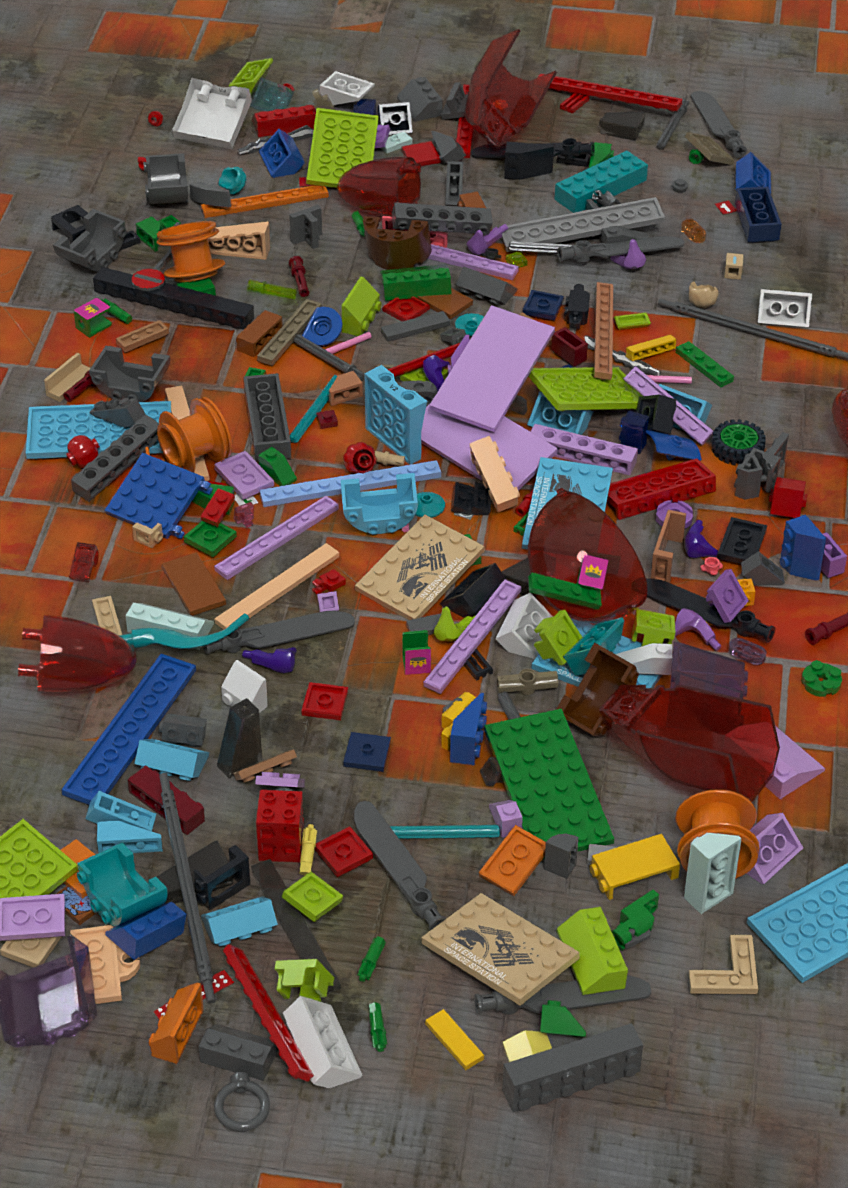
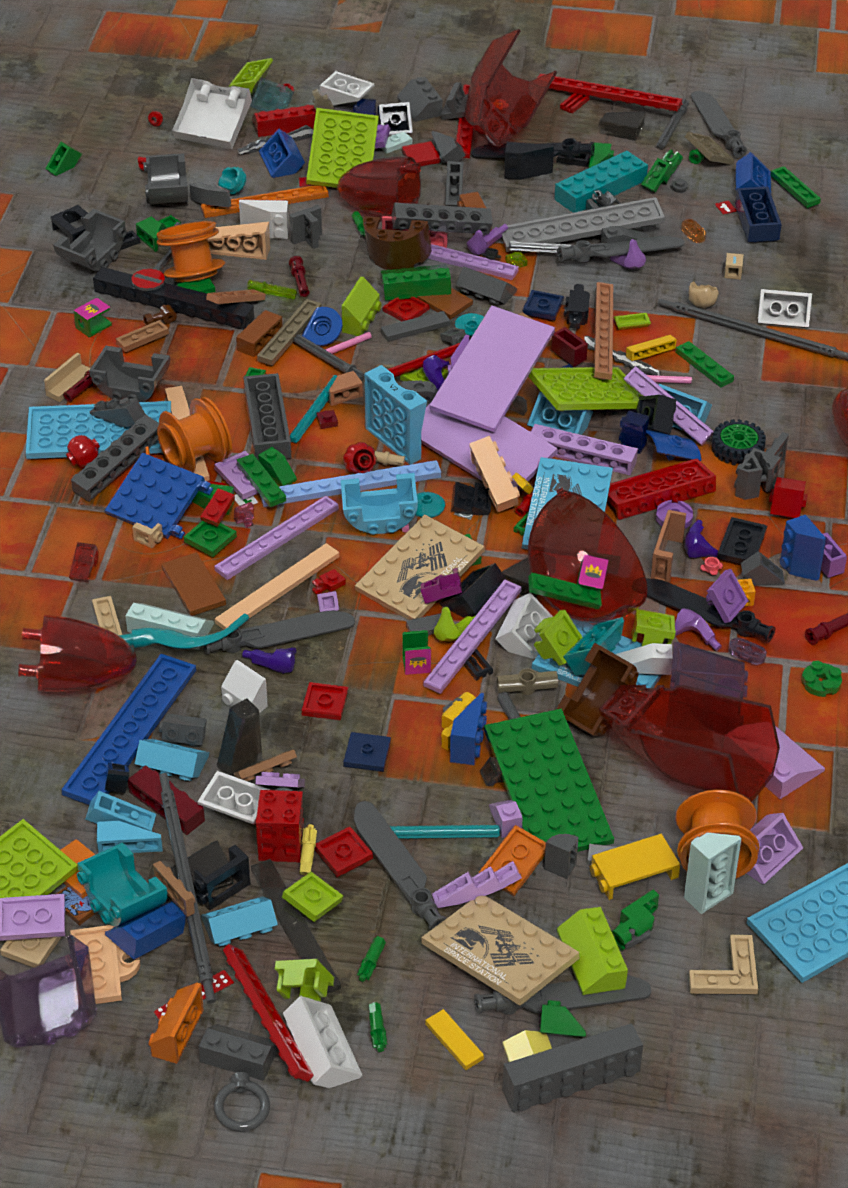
green piece [101,298,133,324] -> none
none -> green slope [45,141,82,176]
none -> black slope [105,762,129,793]
none -> reddish brown leg [143,305,177,325]
none -> medium nougat plate [153,861,196,917]
none -> white slope [198,771,270,824]
none -> nougat tile [206,289,266,304]
none -> green plate [236,454,286,507]
none -> white slope [239,200,289,239]
none -> magenta slope [420,567,462,604]
none -> lavender slope [432,861,522,908]
none -> yellow tile [512,473,534,494]
none -> green plate [641,149,683,193]
none -> green plate [770,166,821,208]

